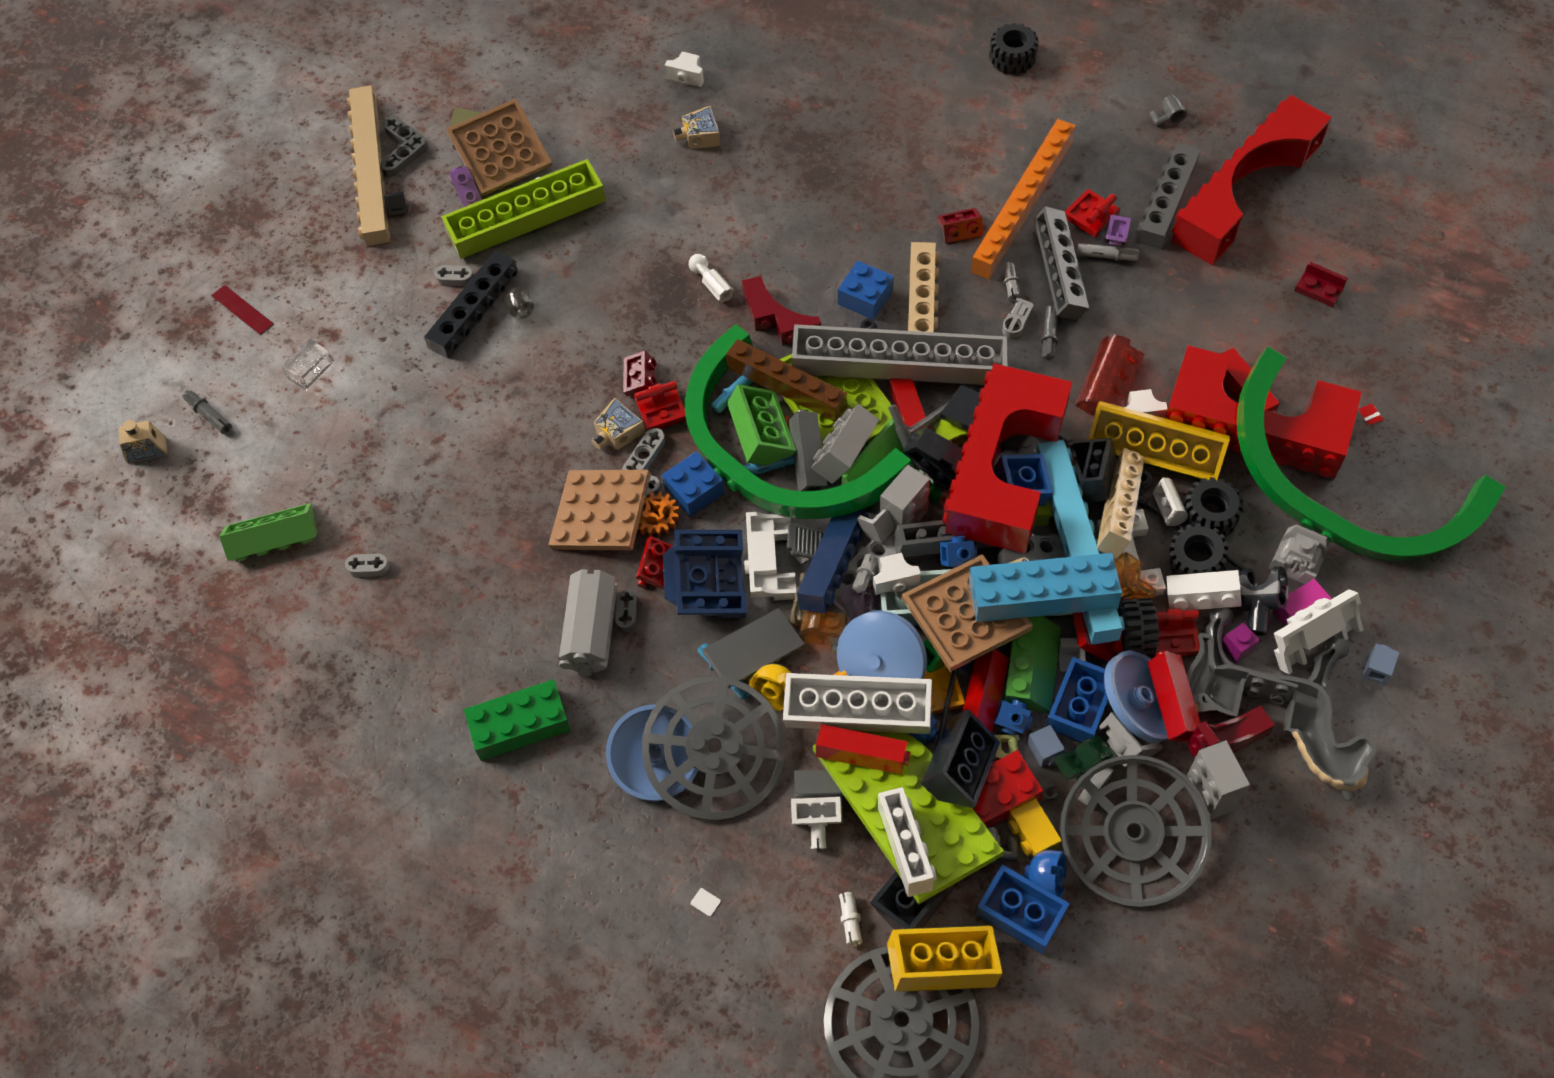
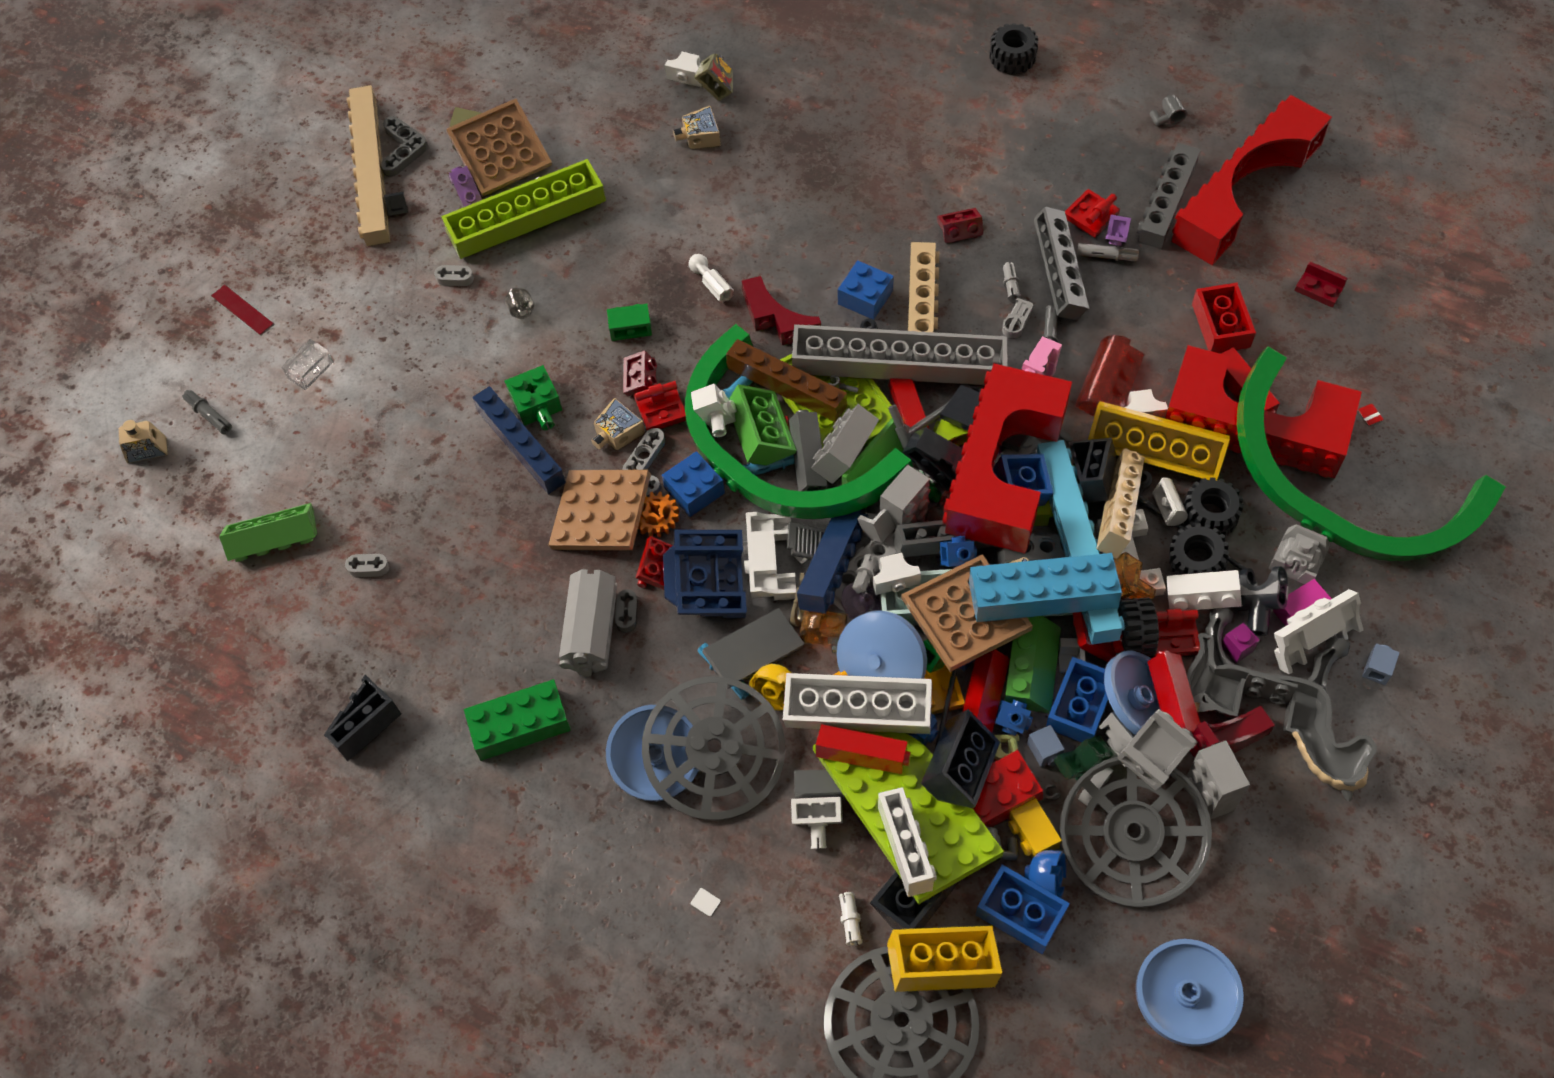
black brick [424,251,518,358] -> none
orange brick [971,119,1076,280] -> none
none -> black wedge [324,674,402,762]
none -> dark blue brick [472,386,566,495]
none -> green brick [504,365,562,431]
none -> green brick [607,303,652,341]
none -> white brick [691,384,736,437]
none -> olive torso [694,54,733,102]
none -> dark grey hand [828,375,859,393]
none -> bright pink hips [1022,336,1062,377]
none -> light grey panel [1116,709,1197,791]
none -> medium blue dish [1136,939,1243,1046]
none -> red brick [1192,282,1256,353]

